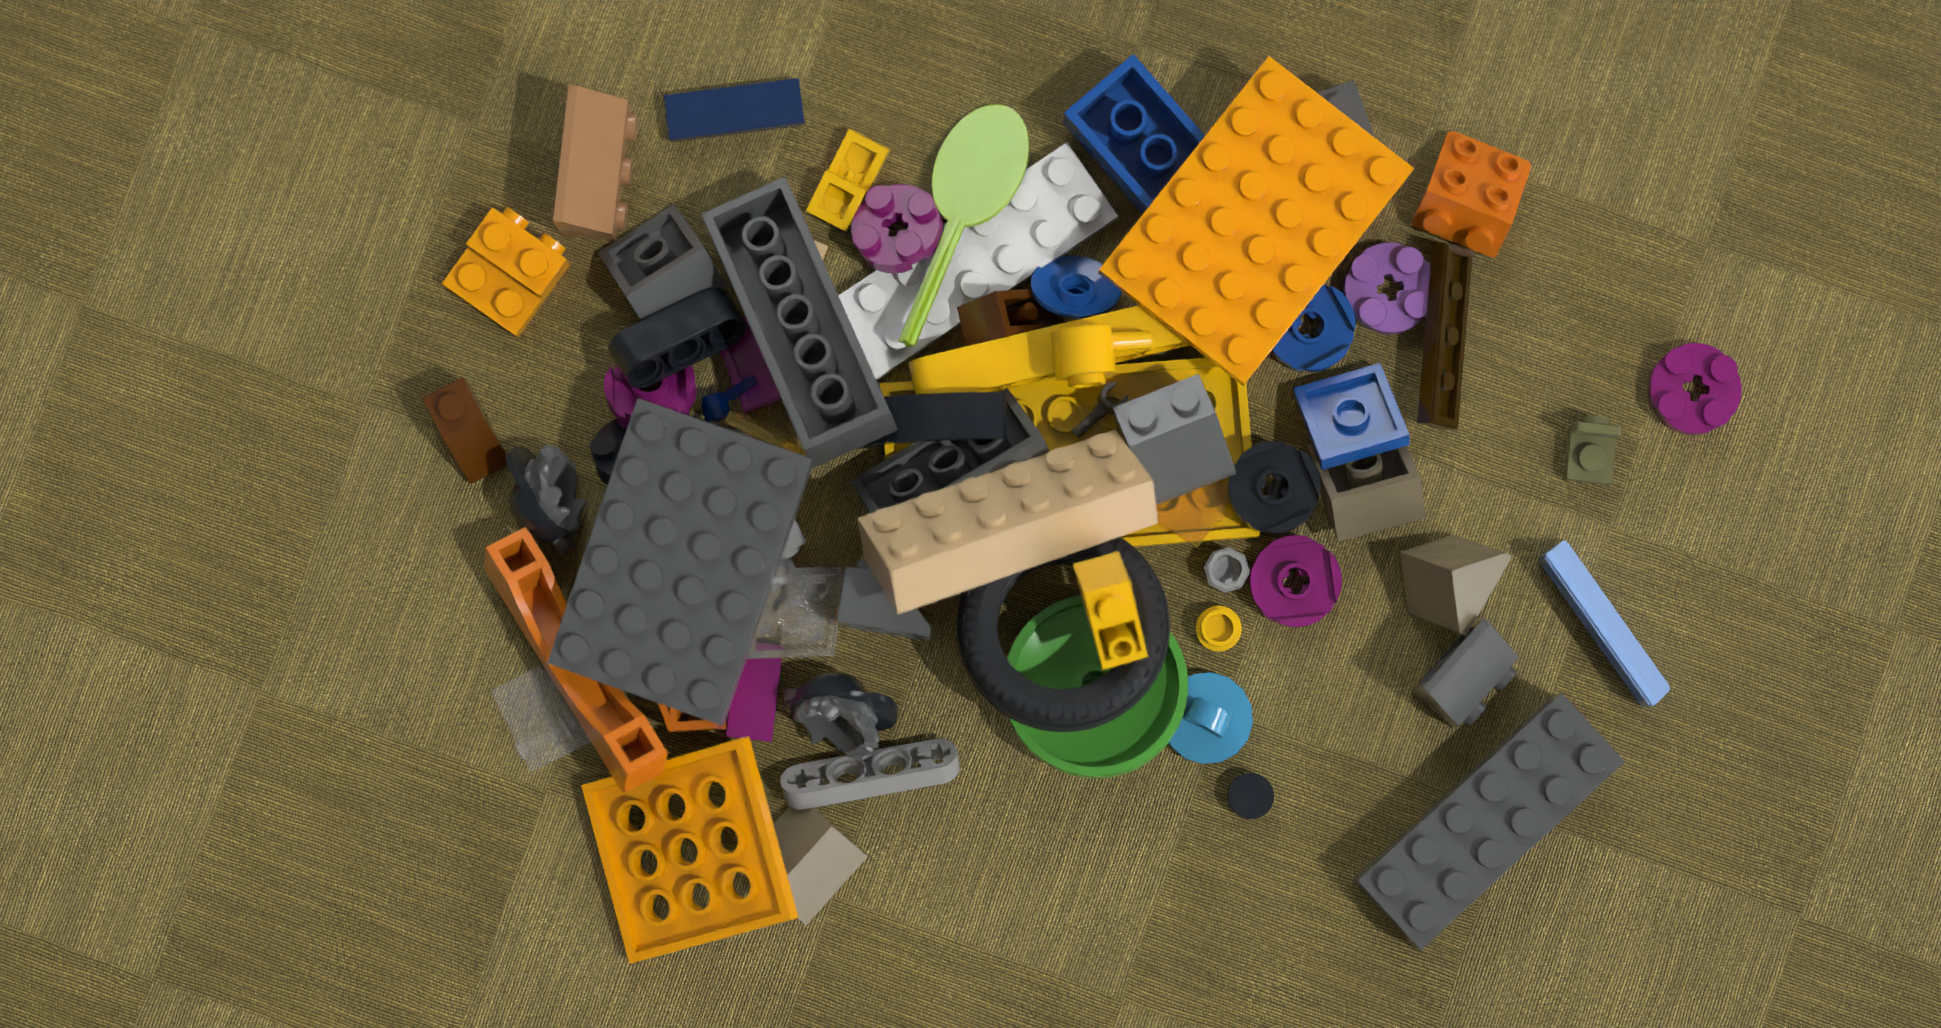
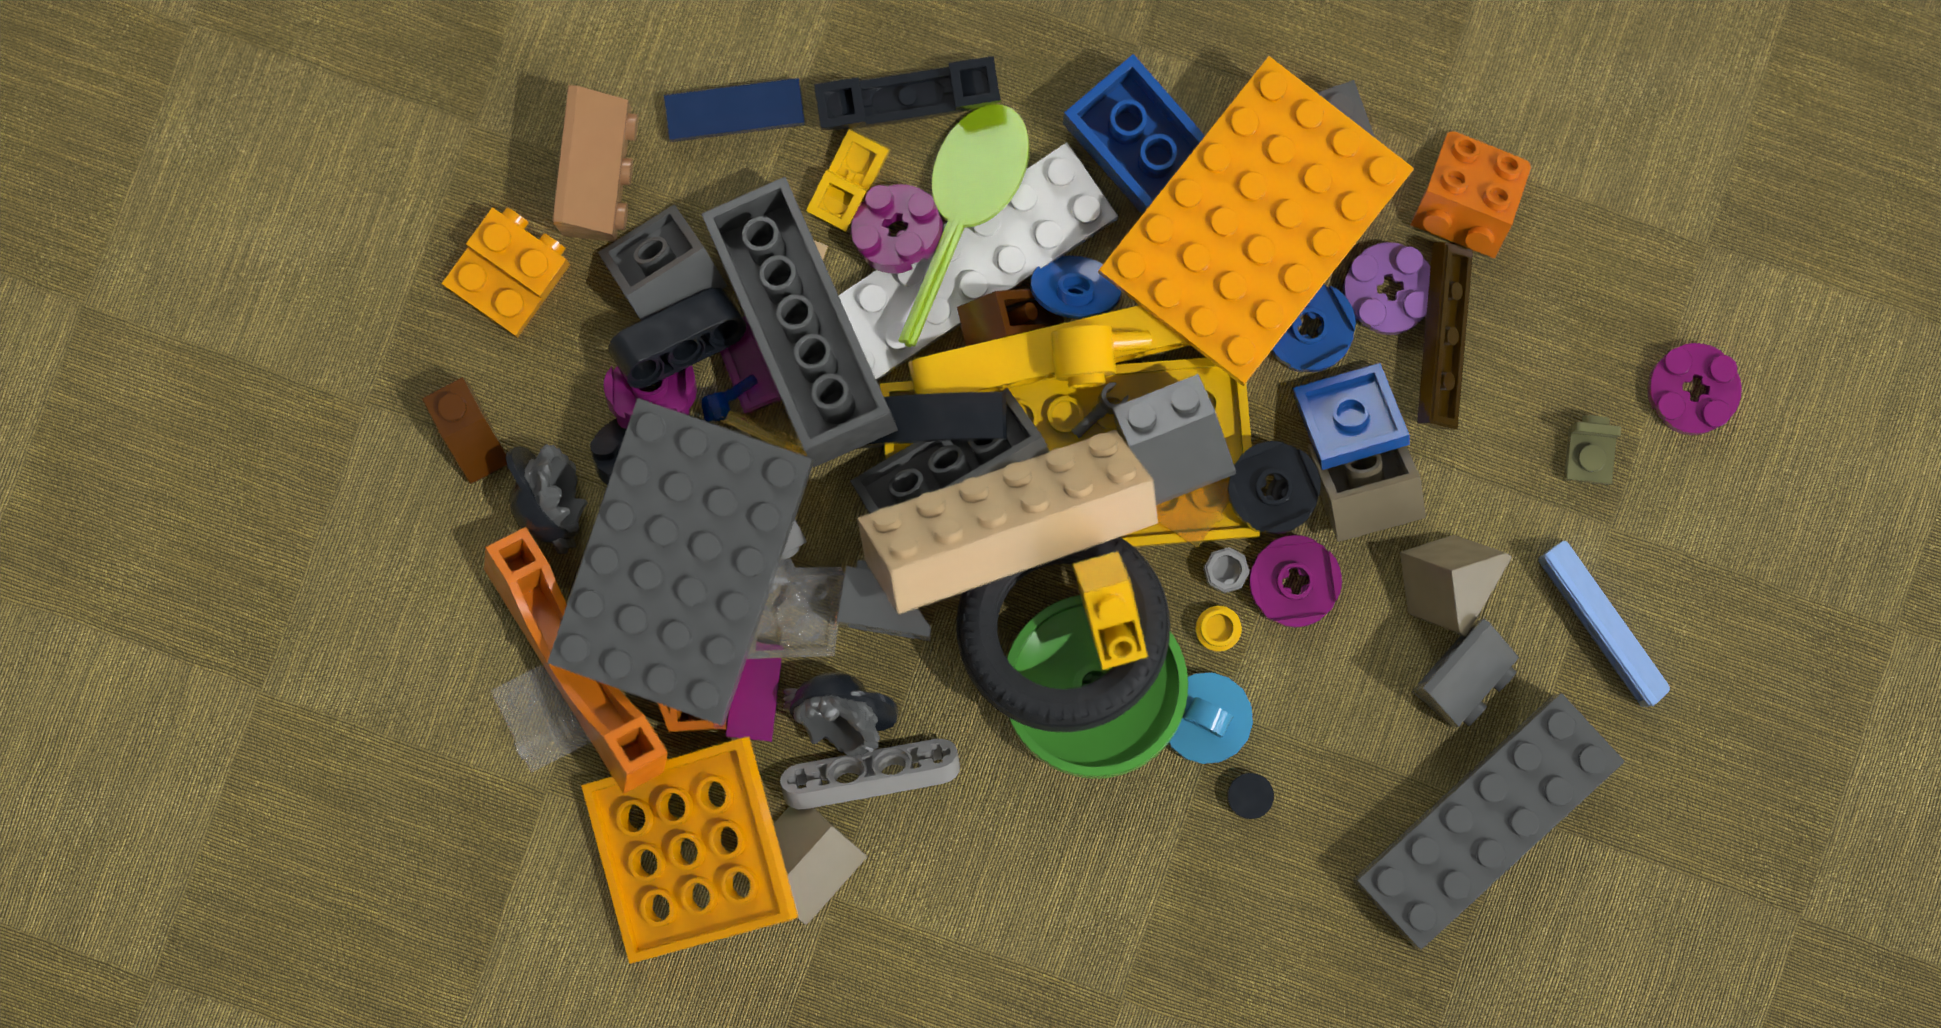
none -> black slope [814,56,1001,130]

